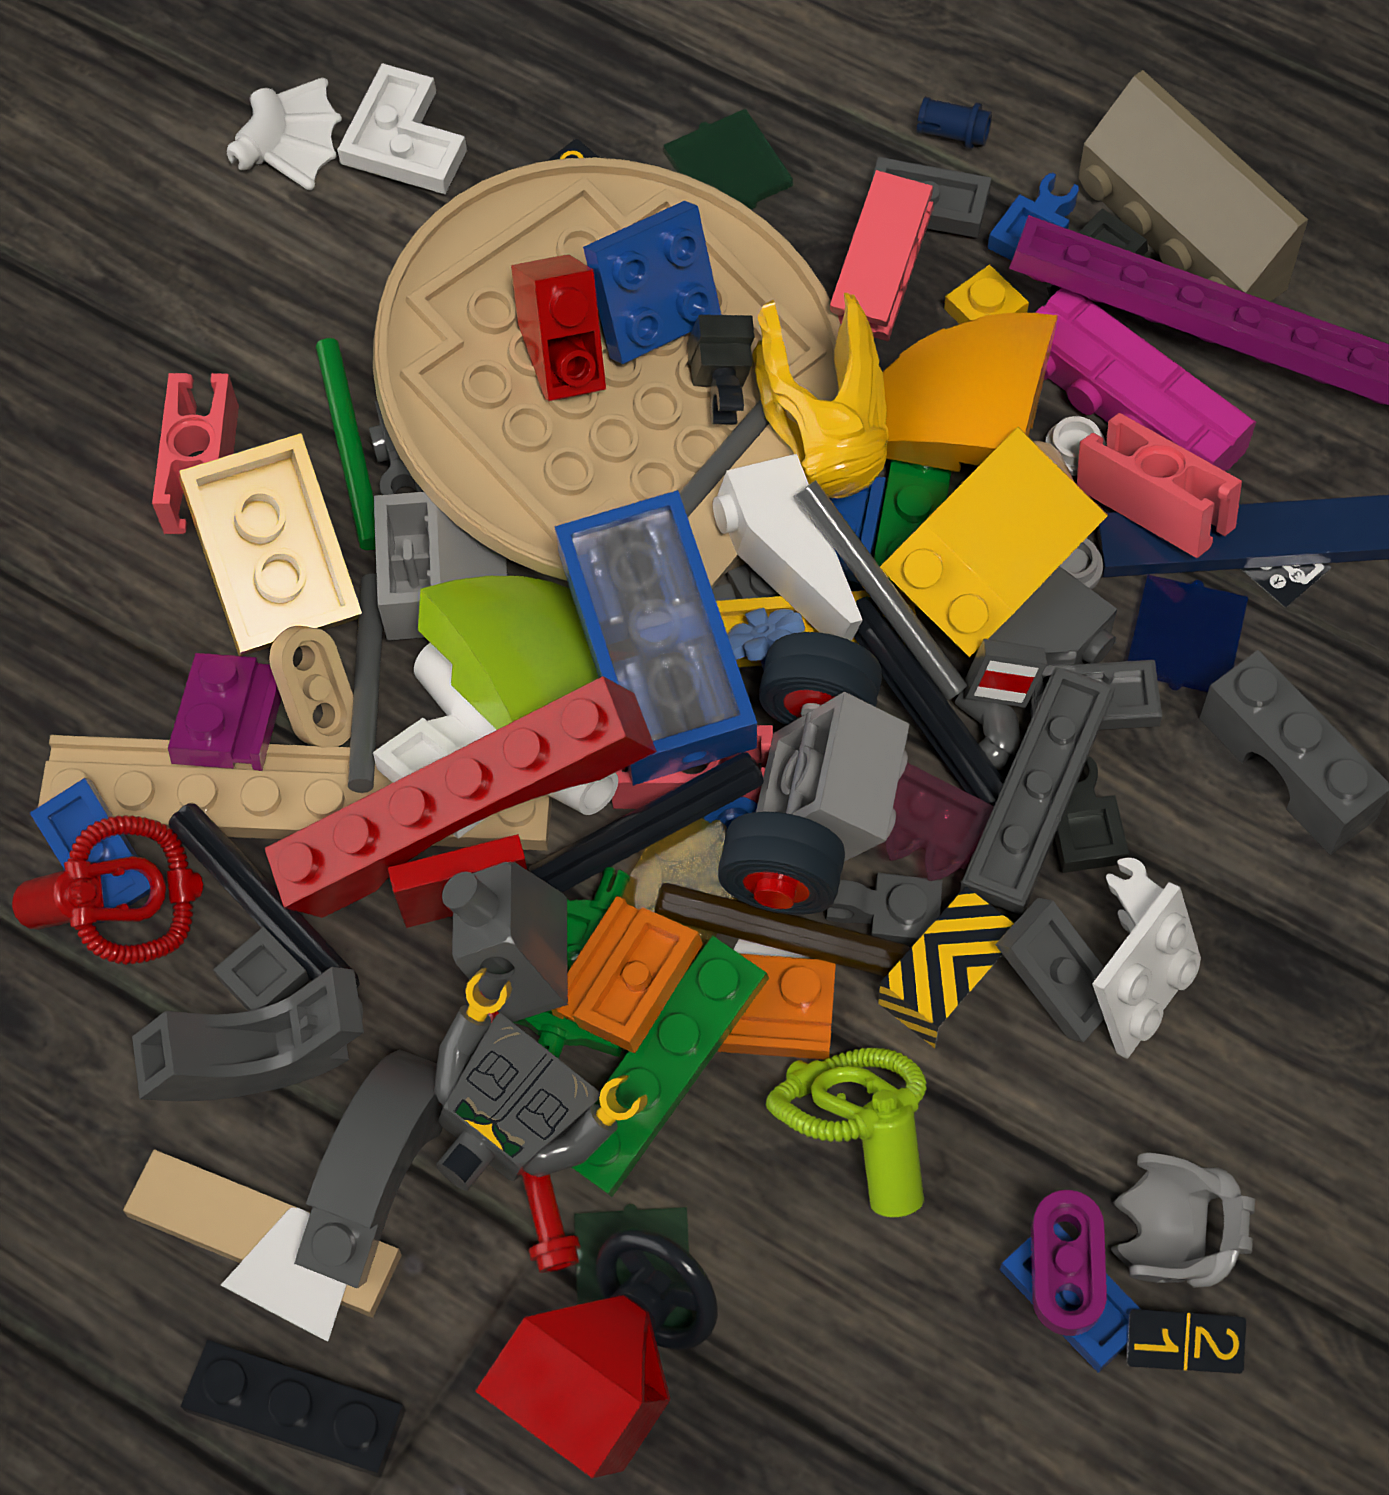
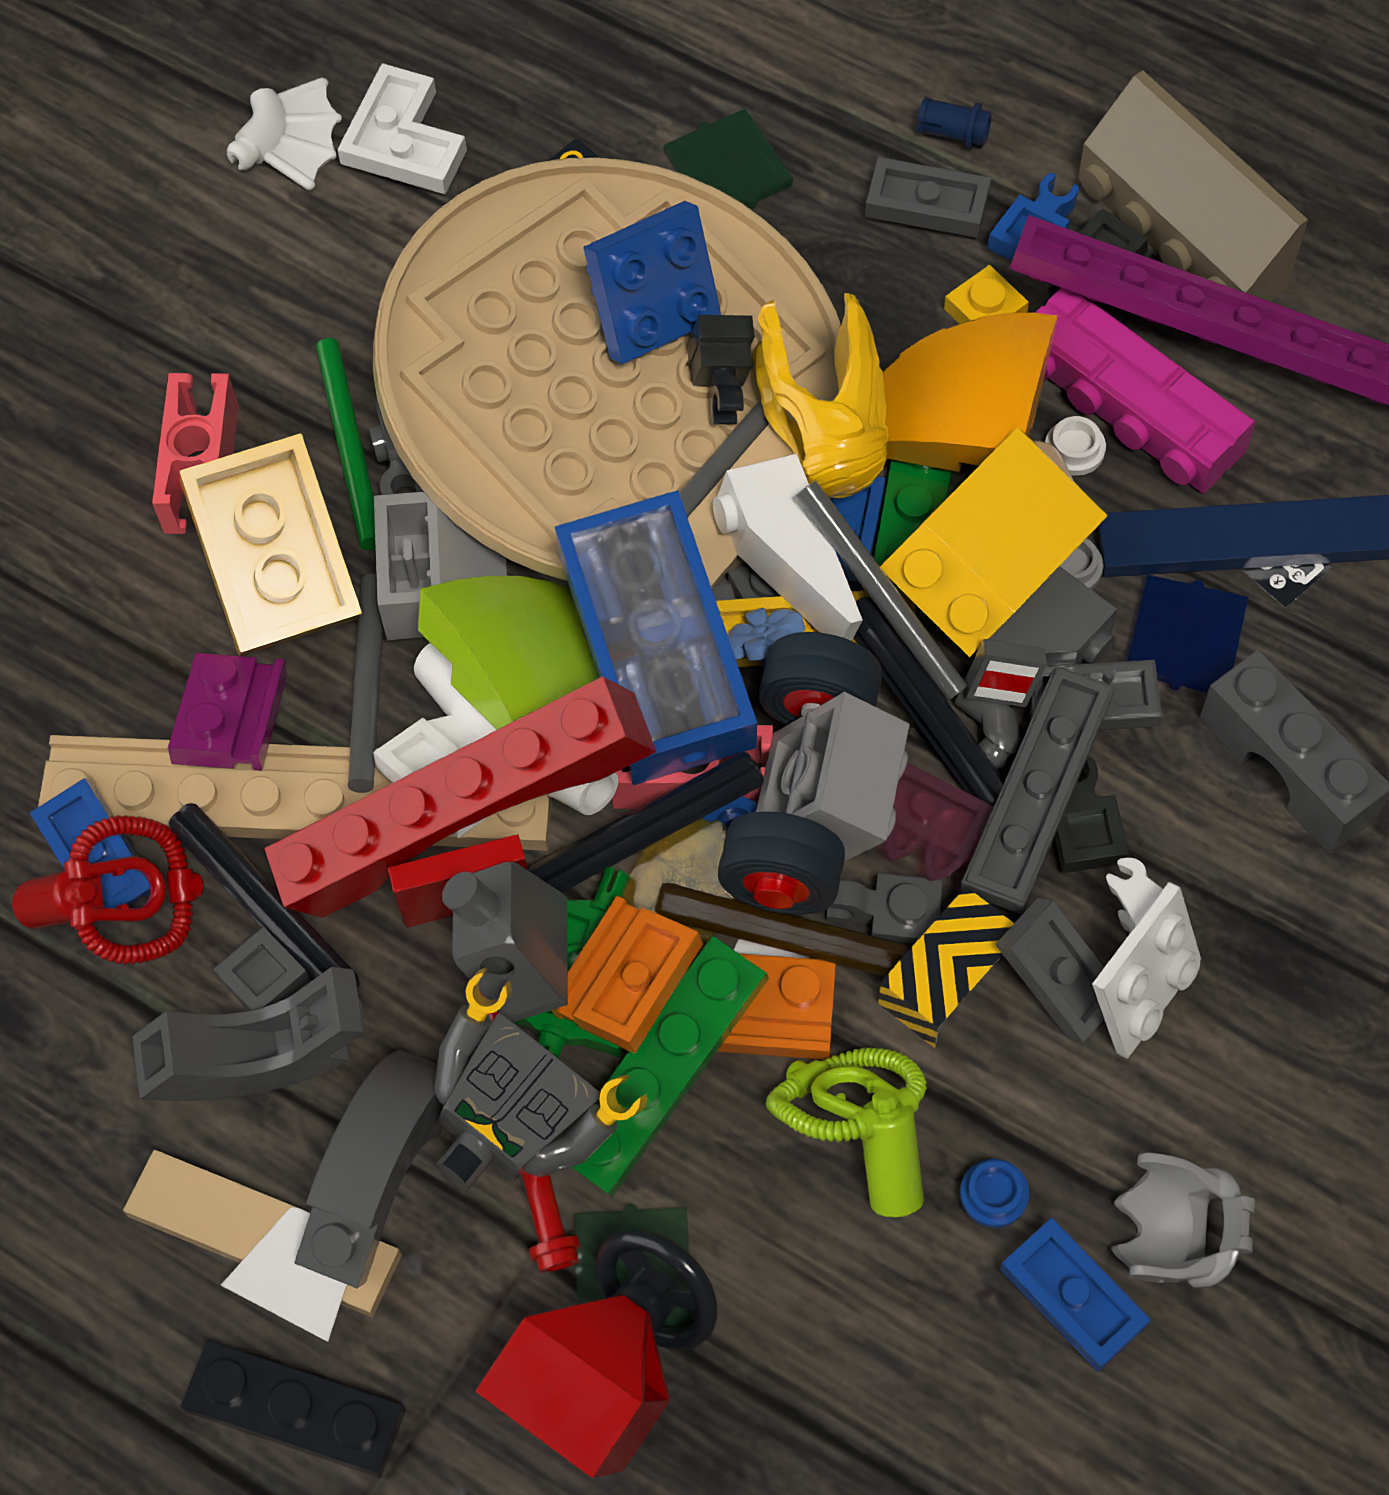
tan plate [269,625,353,748] -> none
red slope [511,254,606,401] -> none
coral piece [830,170,934,342] -> none
magenta plate [1031,1190,1107,1336] -> none
coral piece [1077,413,1242,558] -> none
black sticker [1127,1309,1246,1374] -> none
none -> blue plate [960,1159,1029,1228]

